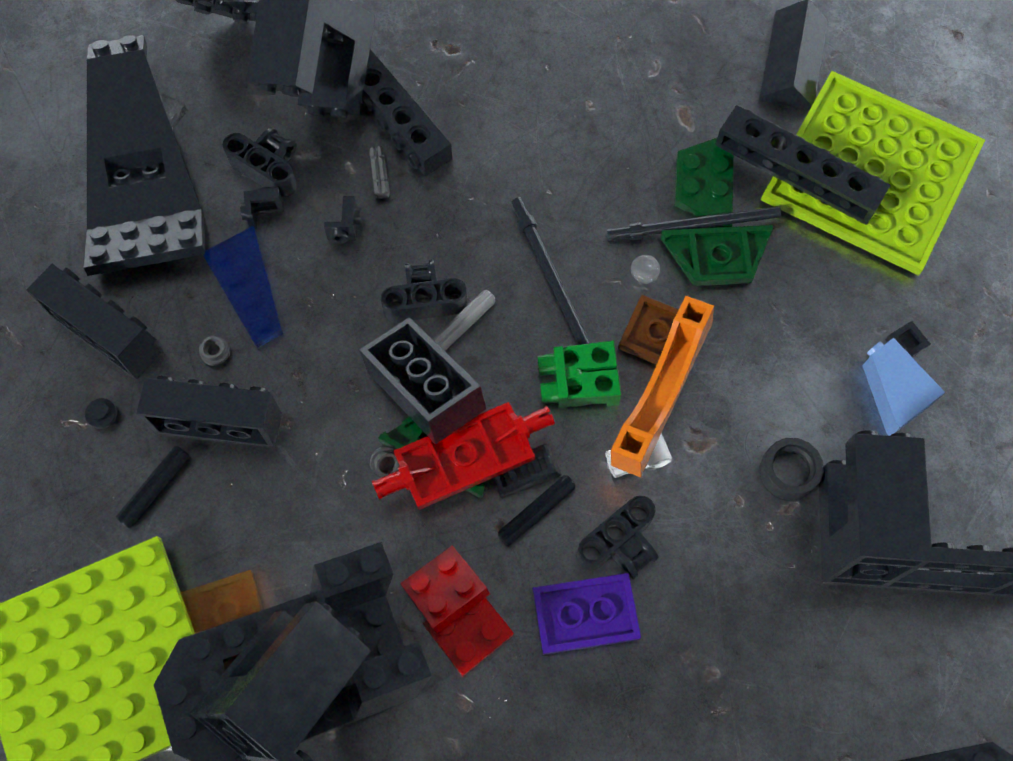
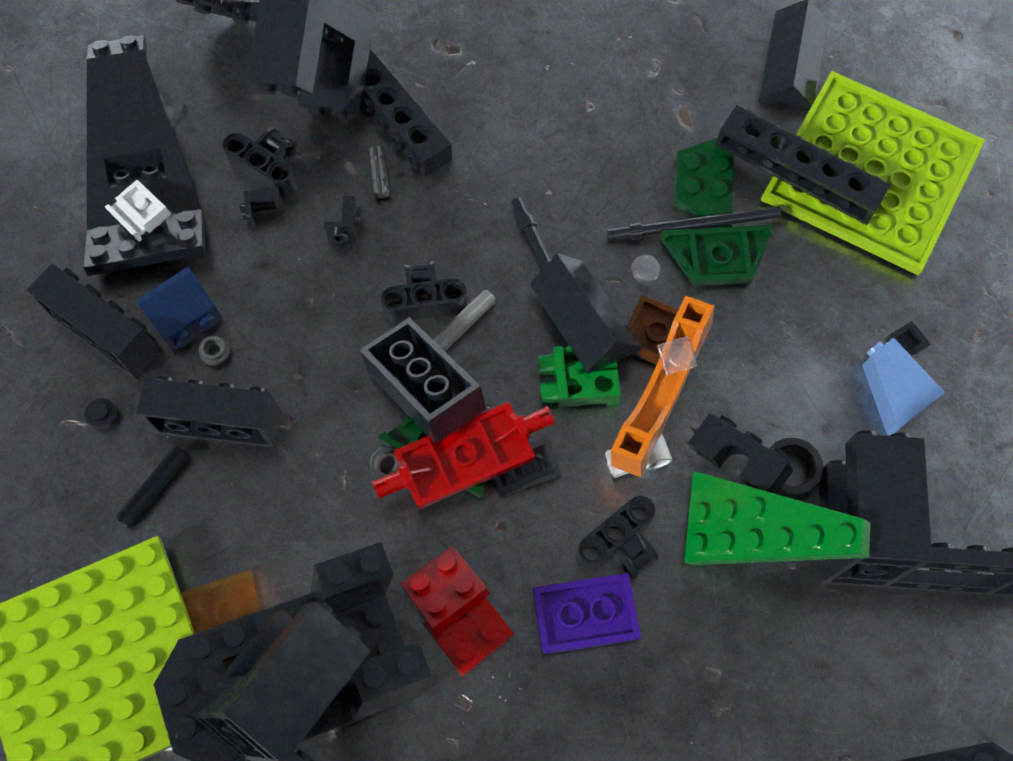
clear blue wing [203,226,283,348] -> none
black axle [498,475,576,546] -> none
none -> white plate [105,180,172,242]
none -> dark blue slope [136,267,222,351]
none -> black slope [531,253,642,374]
none -> clear plate [657,336,698,375]
none -> green wing [684,471,870,565]
none -> black arch [688,413,793,494]

